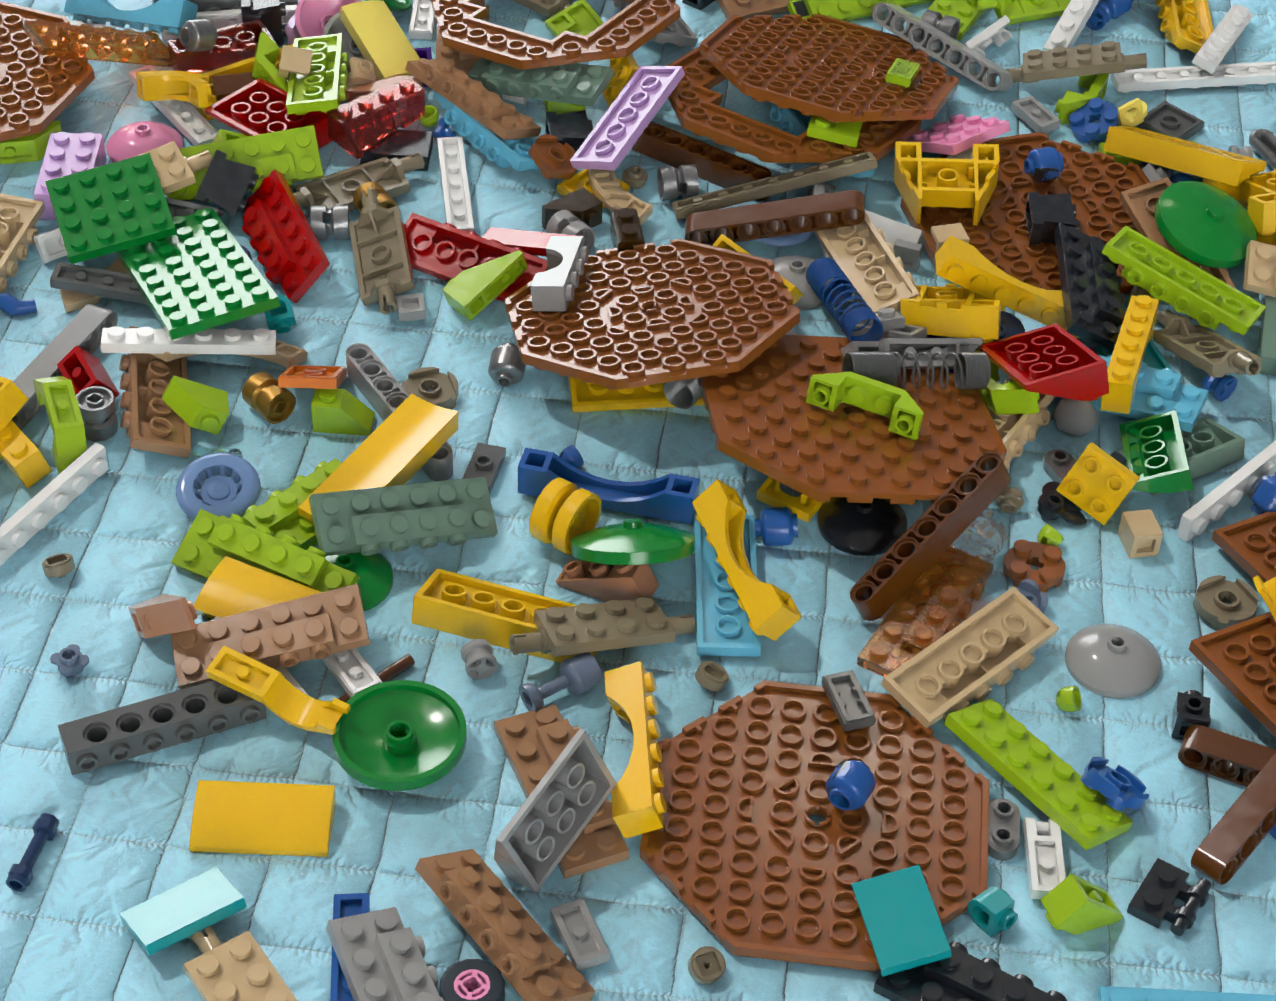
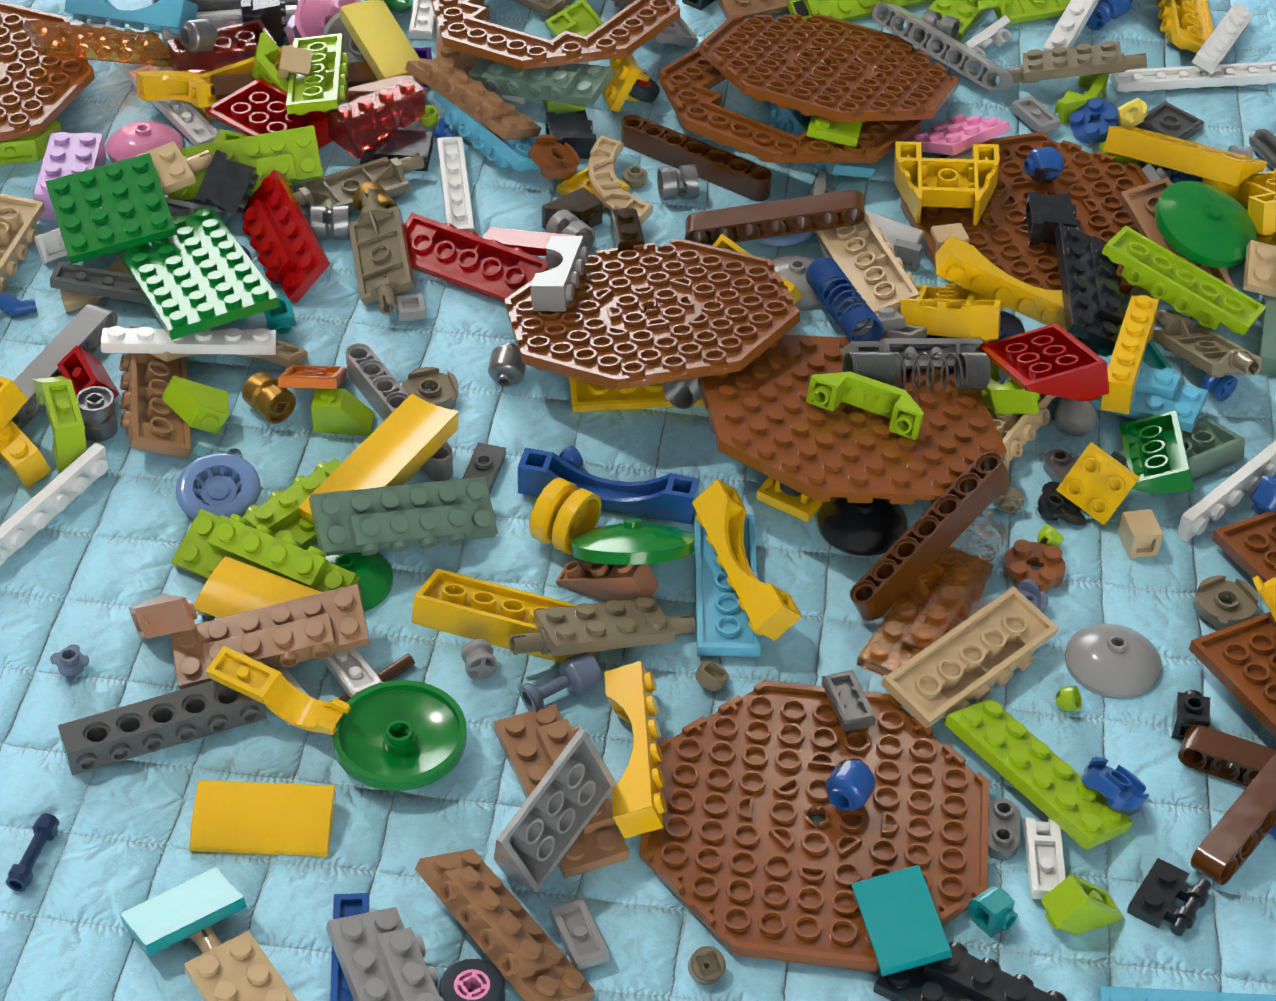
dark tan tile [42,553,75,578] -> none
tan bracket [346,57,377,88] -> none
lime slope [442,250,528,321] -> none
lavender plate [570,66,685,170] -> none
dark tan tile [671,151,878,220] -> none
blue head [755,507,798,547] -> none
lime tile [885,58,920,88] -> none

